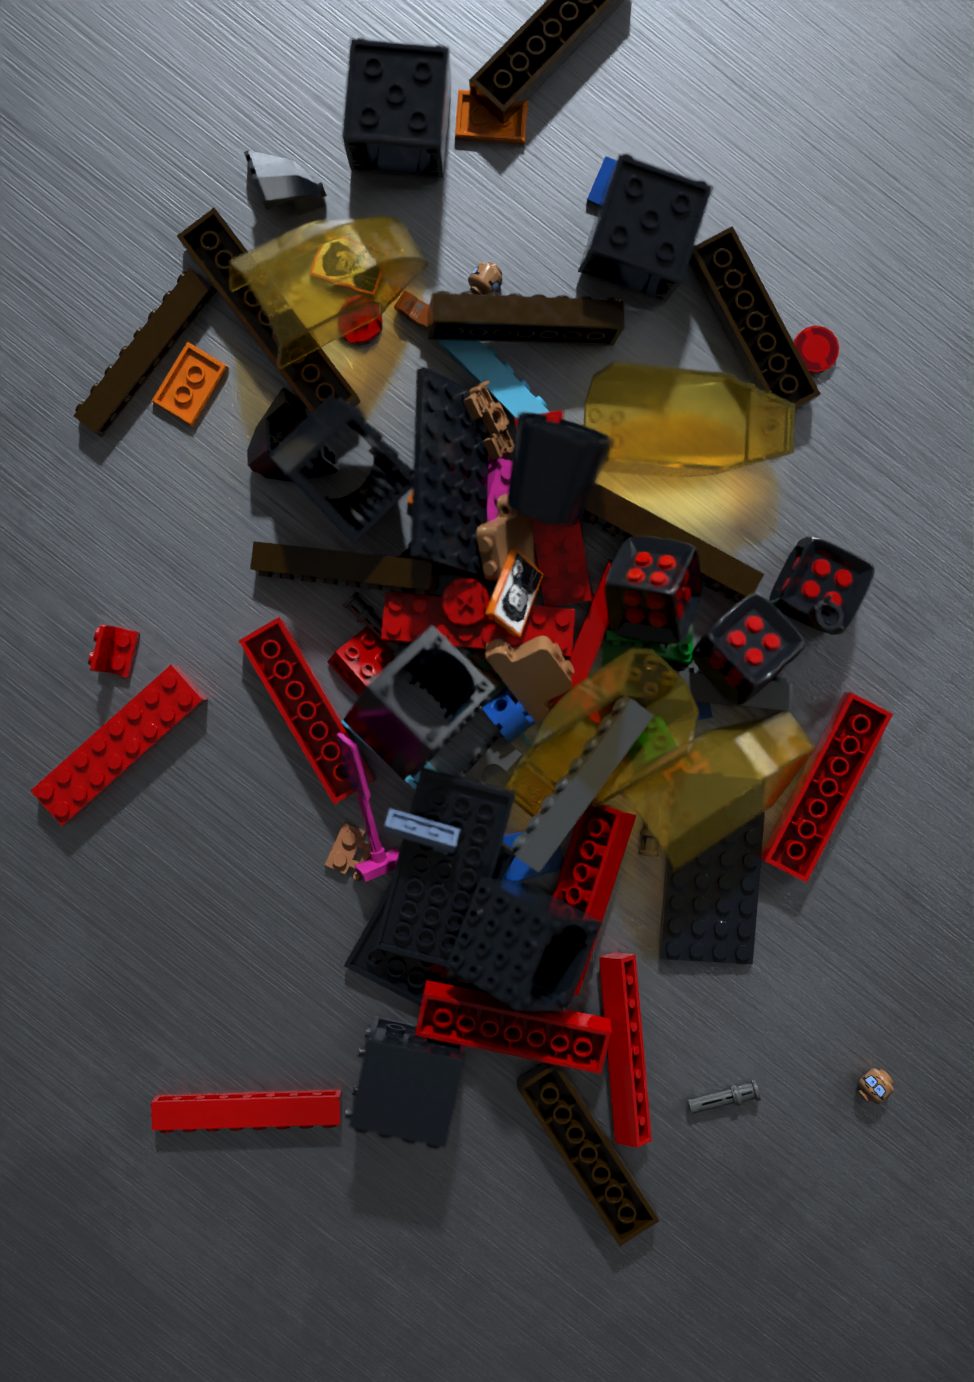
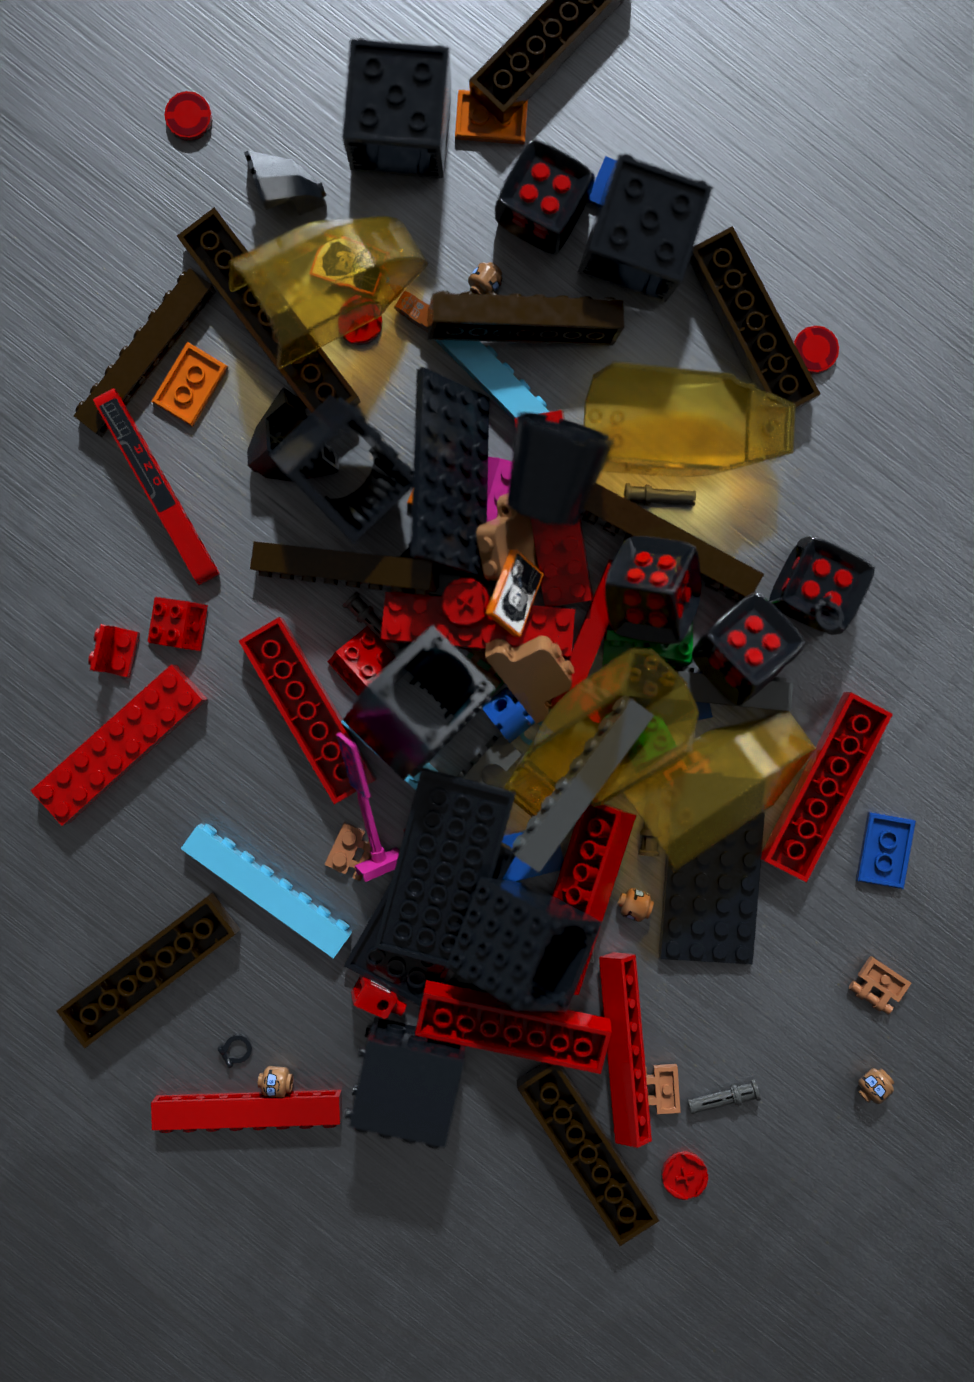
sand blue hinge [383,809,460,855] -> none
medium nougat piece [463,380,514,460] -> none
none -> dark brown brick [56,892,240,1049]
none -> beam [93,388,220,586]
none -> red bracket [148,597,208,651]
none -> red tile [164,91,213,141]
none -> medium azure brick [181,824,352,959]
none -> black piece [218,1034,252,1068]
none -> medium nougat head [258,1066,294,1098]
none -> red torso [351,975,406,1019]
none -> black piece [495,139,595,255]
none -> medium nougat head [617,888,654,922]
none -> dark grey pin [624,483,696,506]
none -> nougat plate [645,1064,681,1114]
none -> red tile [661,1151,709,1200]
none -> nougat plate [849,955,912,1015]
none -> blue tile [856,812,916,889]

